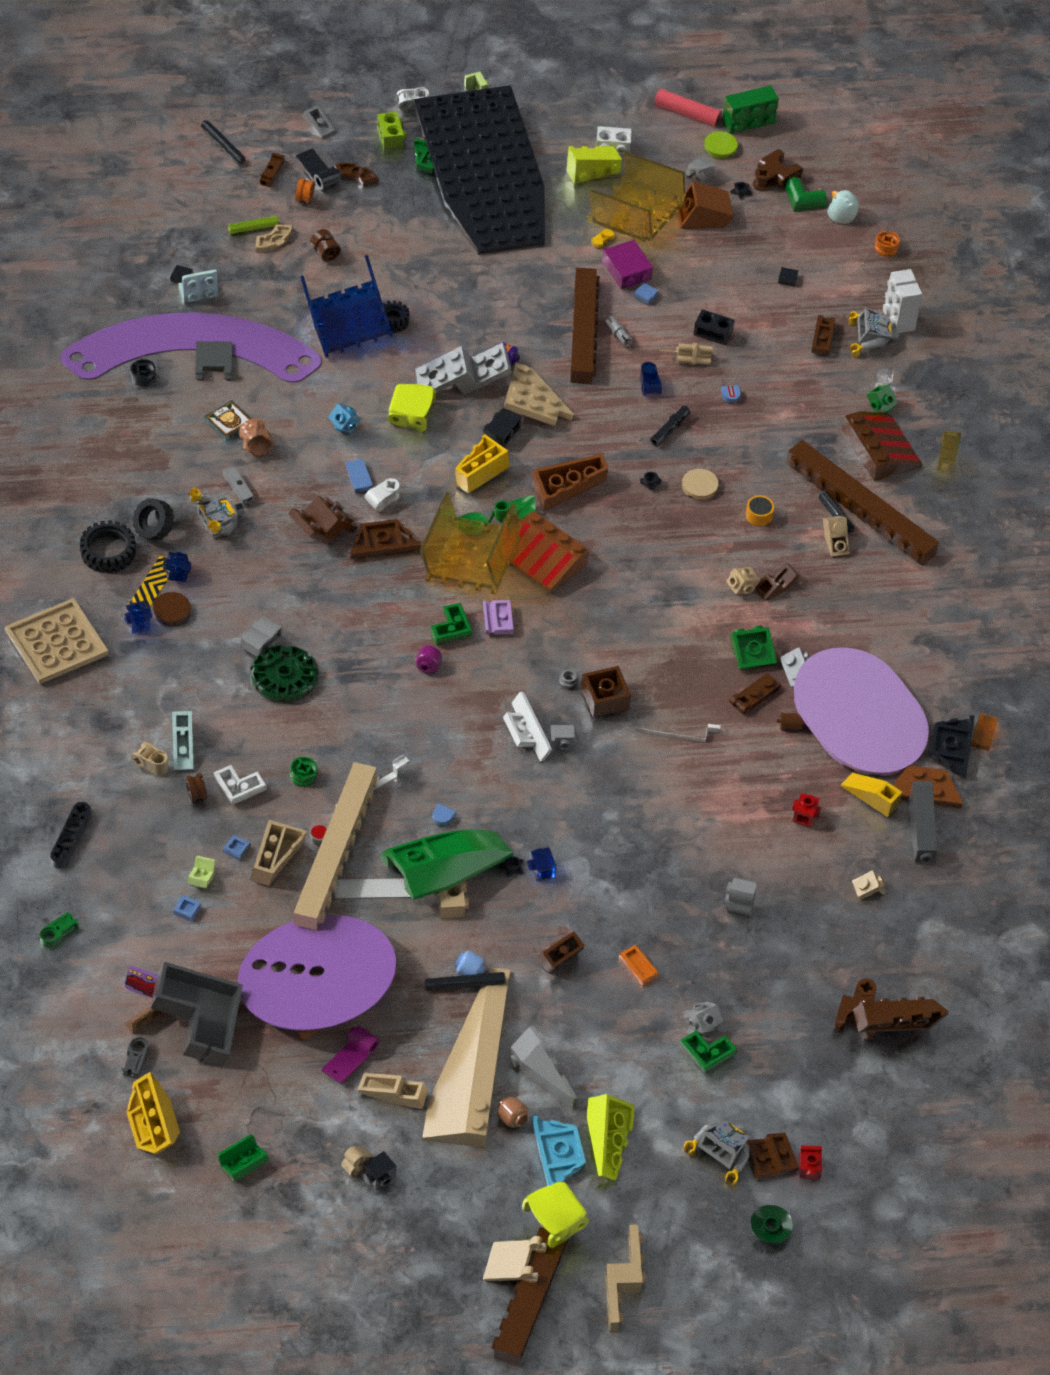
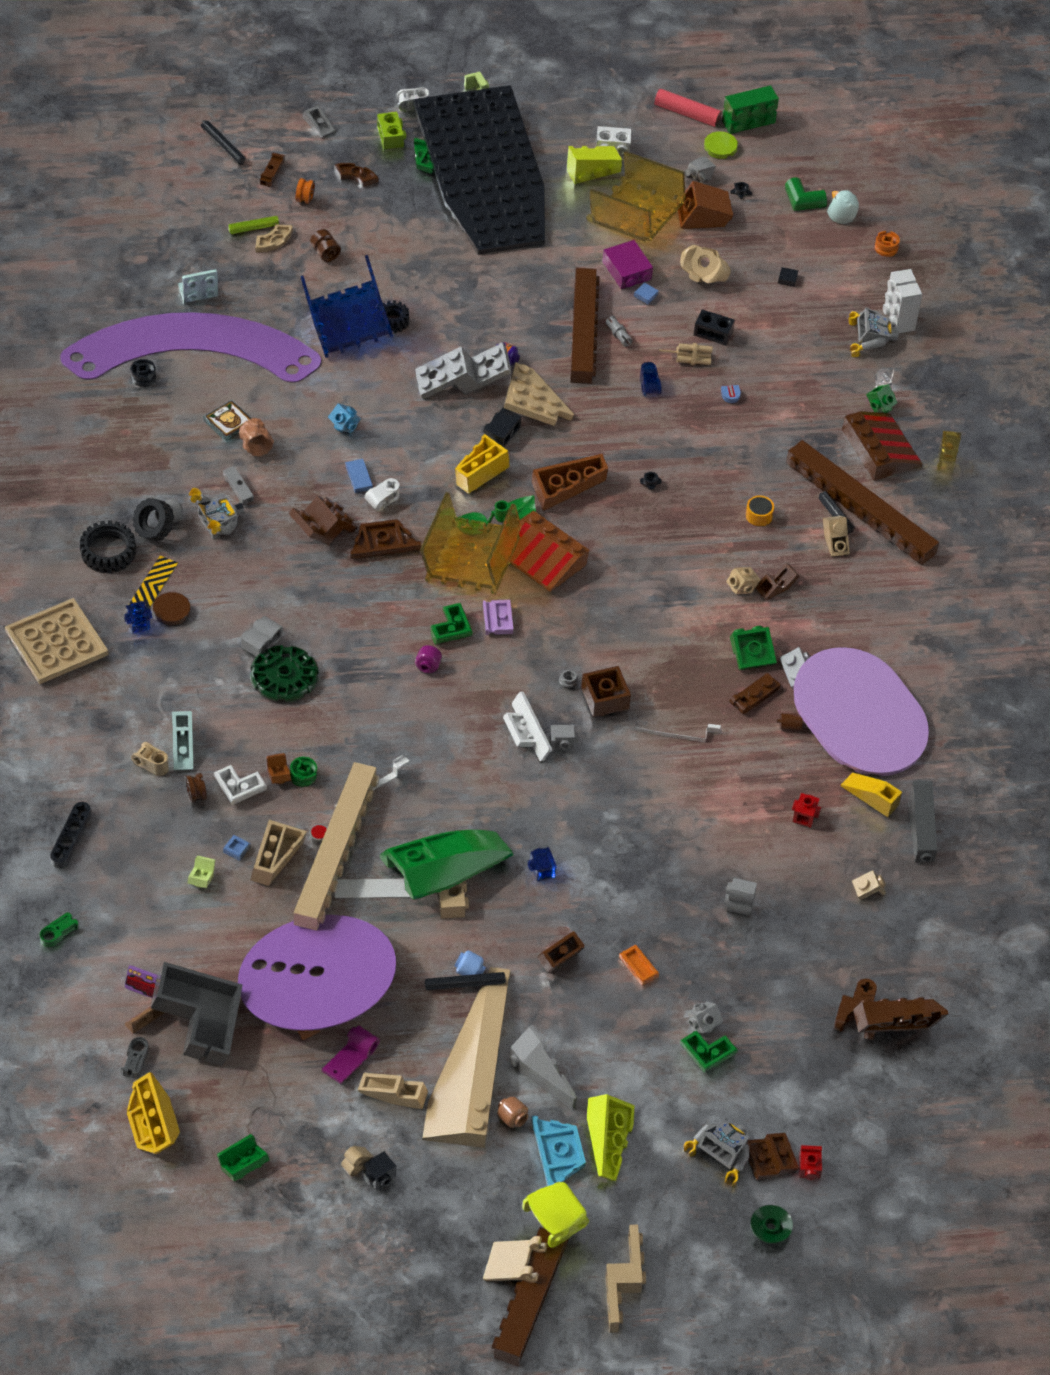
clear blue brick [163,552,191,582] -> none
black tile [170,265,193,283] -> none
medium blue tile [173,895,201,922] -> none
dark grey flag [195,341,232,380] -> none
black door [295,148,342,190] -> none
neon yellow piece [388,384,436,433] -> none
medium blue tile [432,803,456,826] -> none
black plate [499,856,524,877] -> none
yellow piece [591,229,615,248] -> none
black pin [650,406,691,447] -> none
tan tile [682,469,718,500] -> none
reddish brown piece [753,149,803,191] -> none
reddish brown plate [811,315,835,355] -> none
dark orange wing [893,765,962,808] -> none
black wing [929,715,975,778] -> none
clear orange tile [971,713,999,751] -> none
none -> dark orange bracket [266,753,291,784]
none -> tan piece [680,245,731,283]

